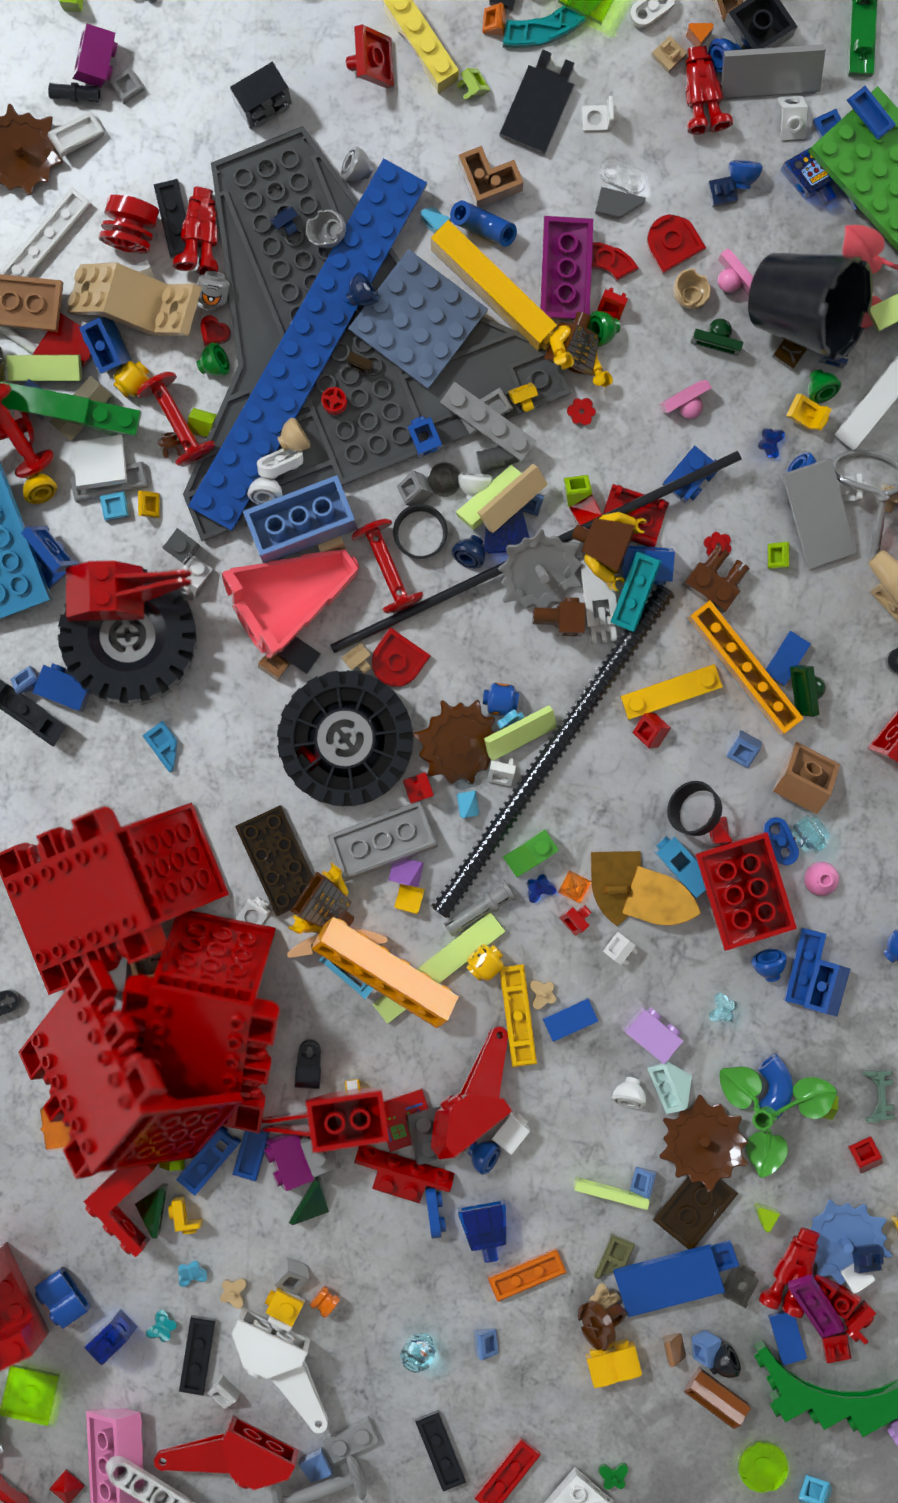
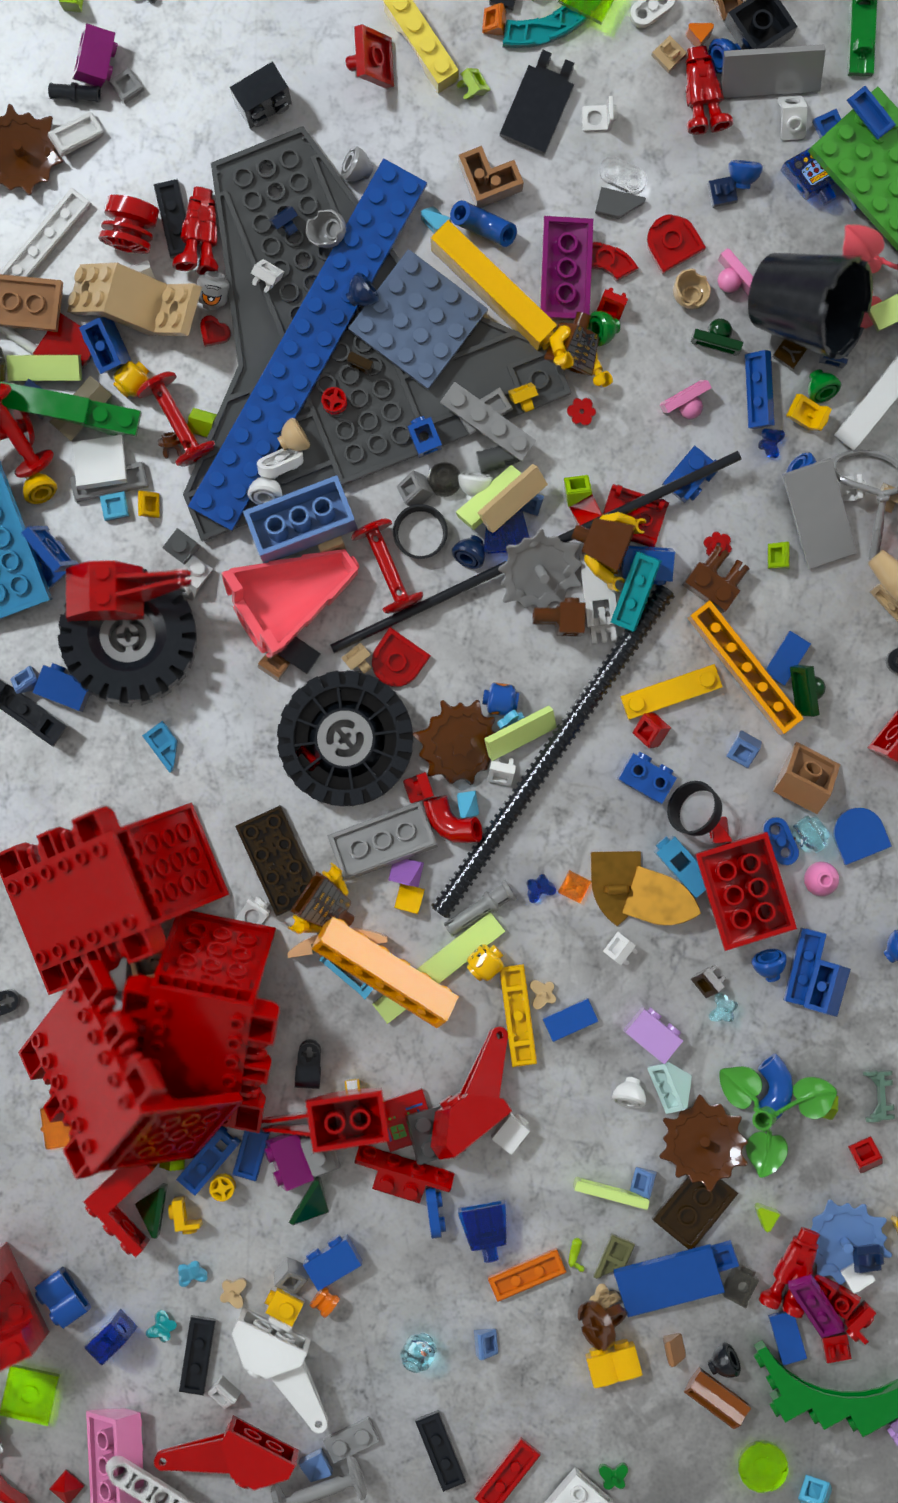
green brick [197,342,230,377] -> none
blue brick [468,1141,501,1175] -> none
bright green slope [503,829,559,877] -> none
red tile [559,905,592,936] -> none
medium blue slope [692,1330,721,1369] -> none
none -> yellow wheel [209,1173,236,1202]
none -> white tile [251,259,285,292]
none -> blue brick [303,1234,362,1291]
none -> red cylinder [423,795,482,843]
none -> lime piece [568,1238,585,1272]
none -> blue brick [617,751,677,804]
none -> dark brown tile [691,965,725,998]
none -> blue plate [745,350,775,429]
none -> blue tile [833,808,892,865]

